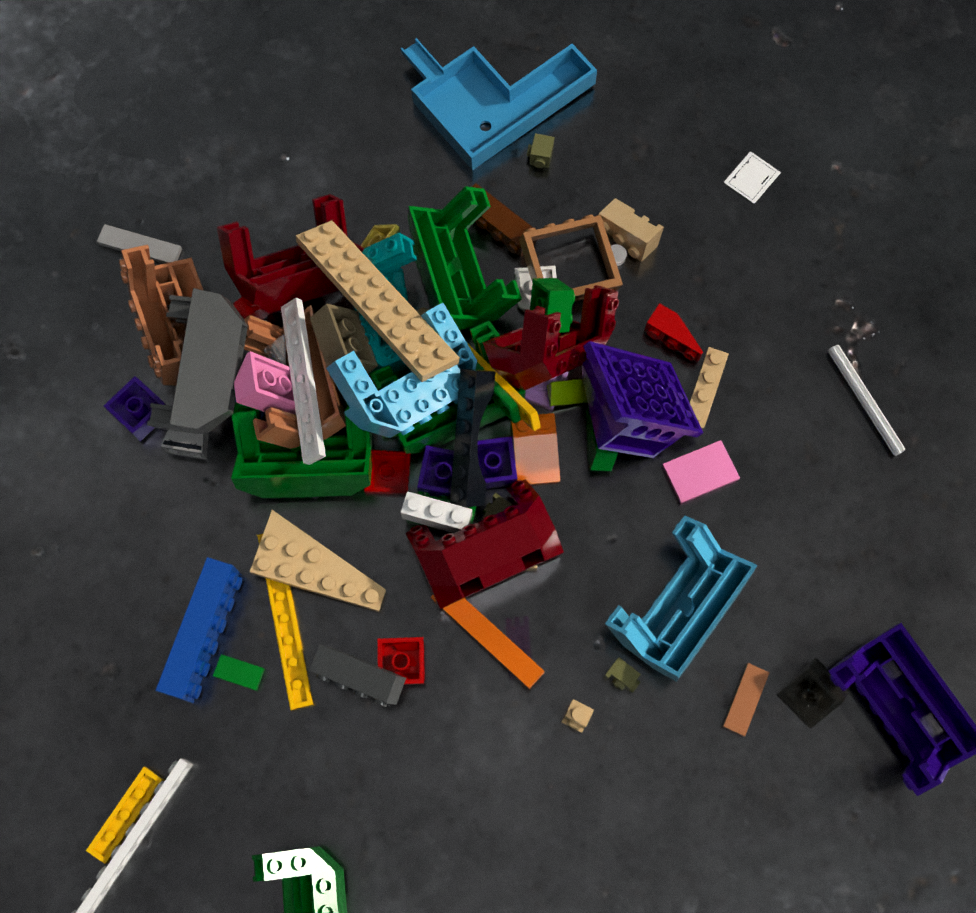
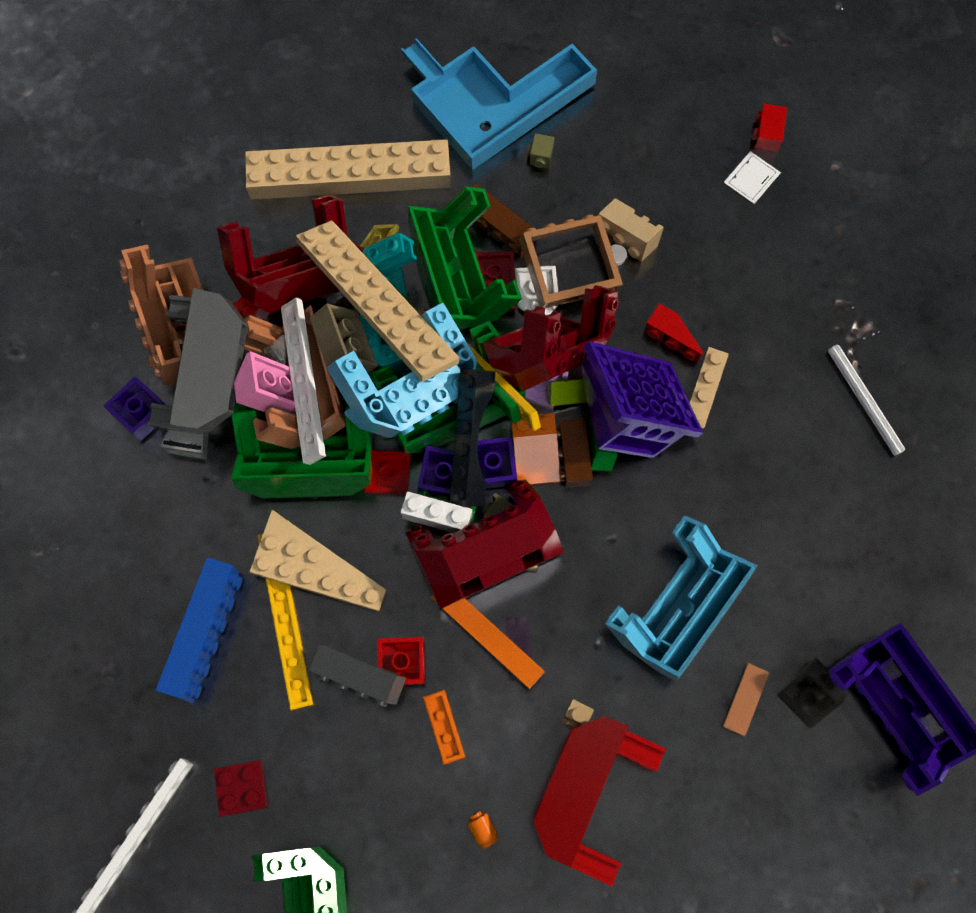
yellow plate [86,767,165,864] -> none
light grey tile [97,224,182,264] -> none
green tile [213,654,265,691] -> none
green brick [530,278,575,333] -> none
olive brick [603,657,641,693] -> none
bright pink tile [662,440,740,504] -> none
none -> dark red plate [214,760,268,817]
none -> tan brick [246,140,451,200]
none -> orange tile [423,690,465,765]
none -> orange brick [466,810,499,849]
none -> dark red wing [475,251,516,312]
none -> red wedge [533,716,666,887]
none -> reddish brown brick [556,418,593,488]
none -> red brick [752,103,787,152]

